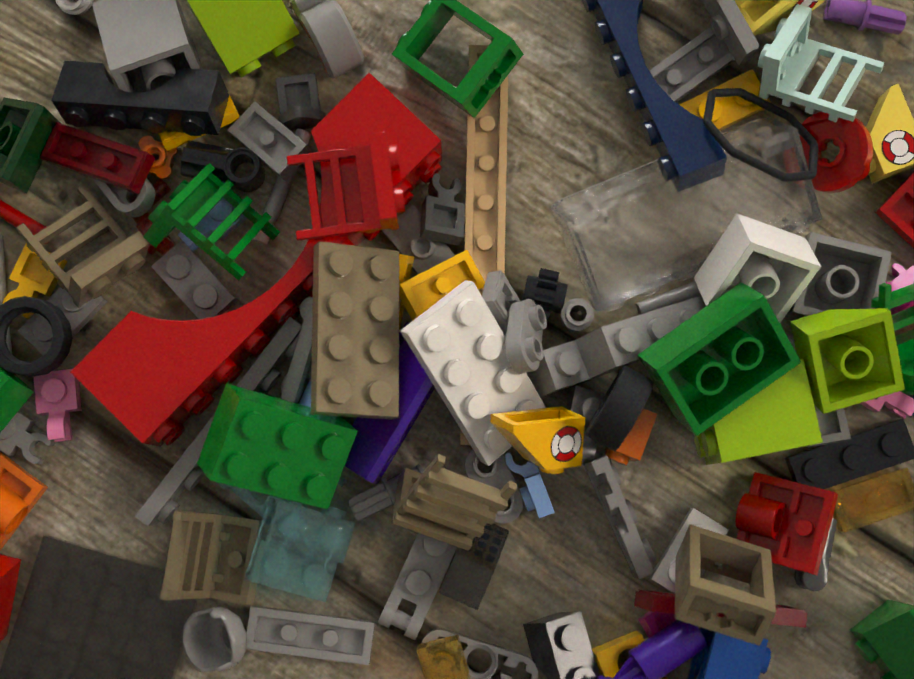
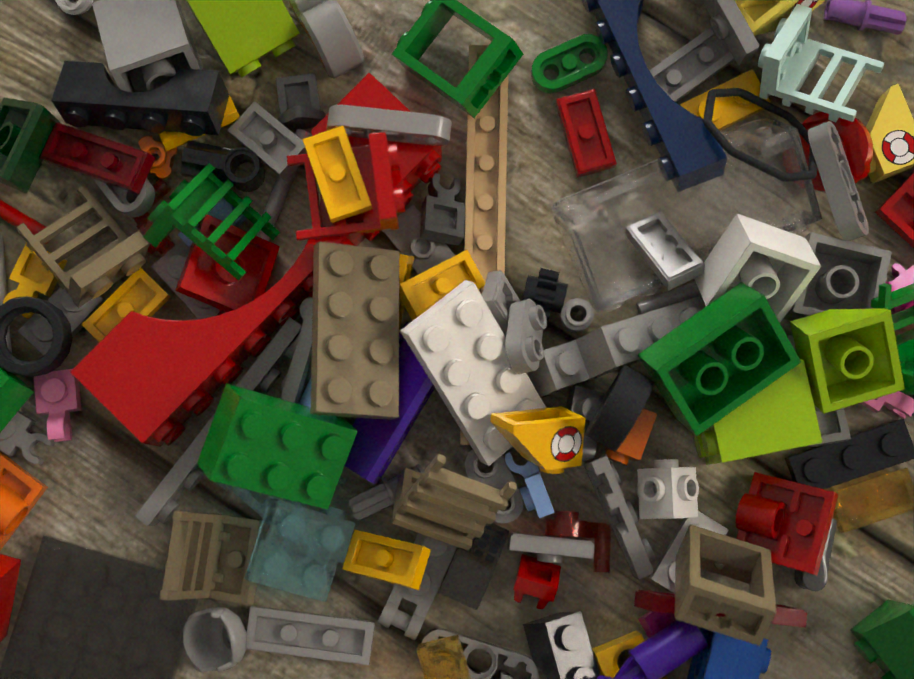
none -> yellow plate [81,268,171,342]
none -> red plate [175,214,280,312]
none -> yellow plate [302,126,372,223]
none -> light grey beam [327,105,452,146]
none -> yellow plate [342,529,431,591]
none -> light grey plate [508,533,595,563]
none -> red tile [513,554,561,610]
none -> green plate [531,34,608,94]
none -> clear red plate [545,511,611,573]
none -> red plate [555,89,617,178]
none -> light grey plate [626,211,705,291]
none -> white brick [637,459,699,519]
none -> light grey beam [808,121,869,241]

